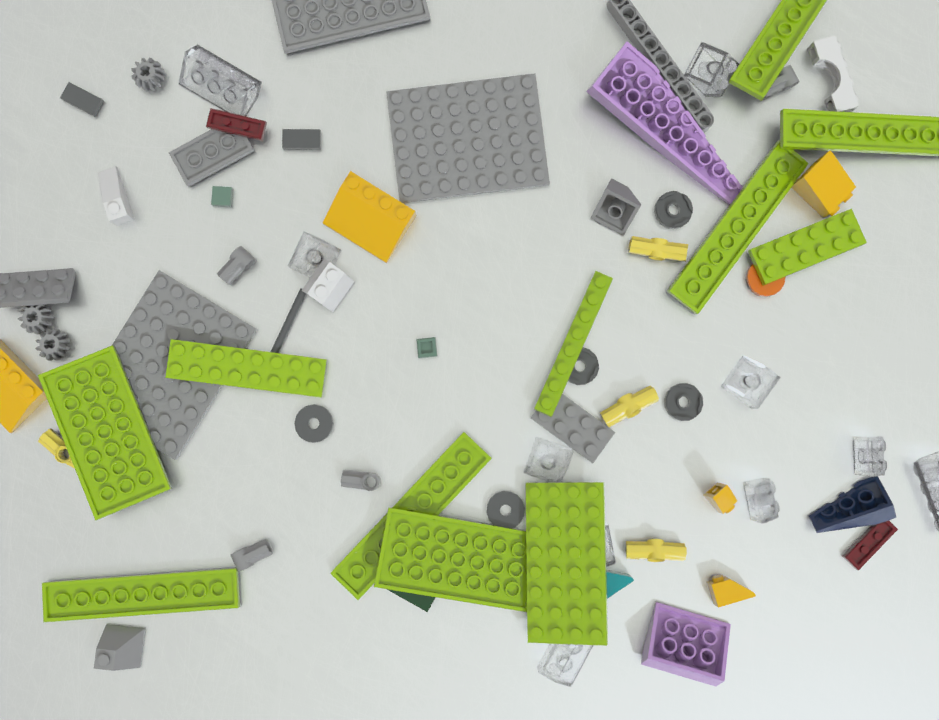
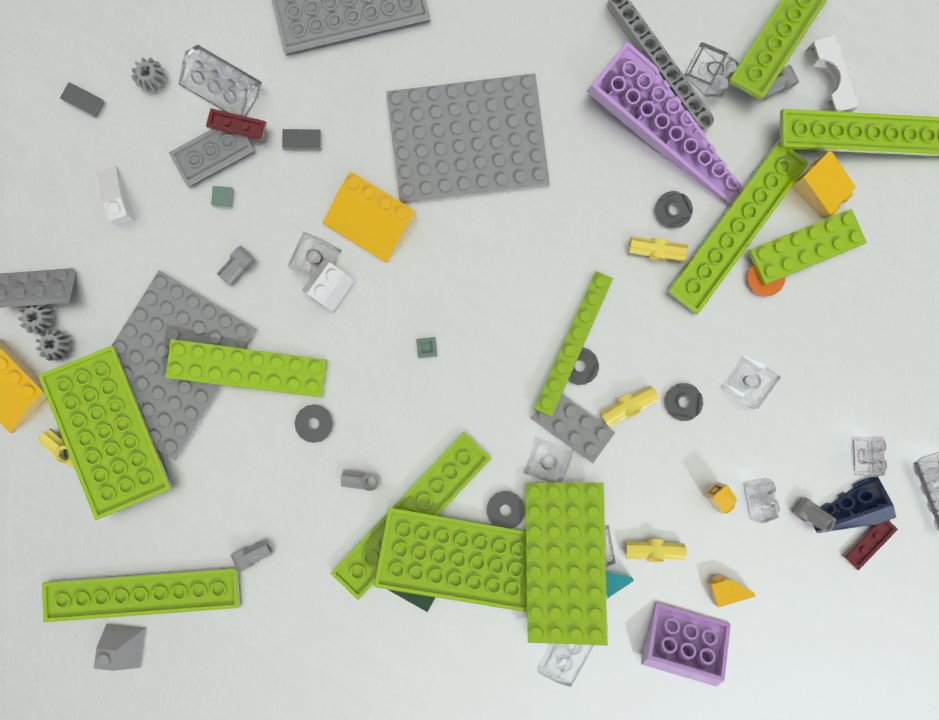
dark grey bar [271,288,306,353] -> none
light grey slope [591,178,641,235] -> none
none -> light grey piece [793,497,836,533]

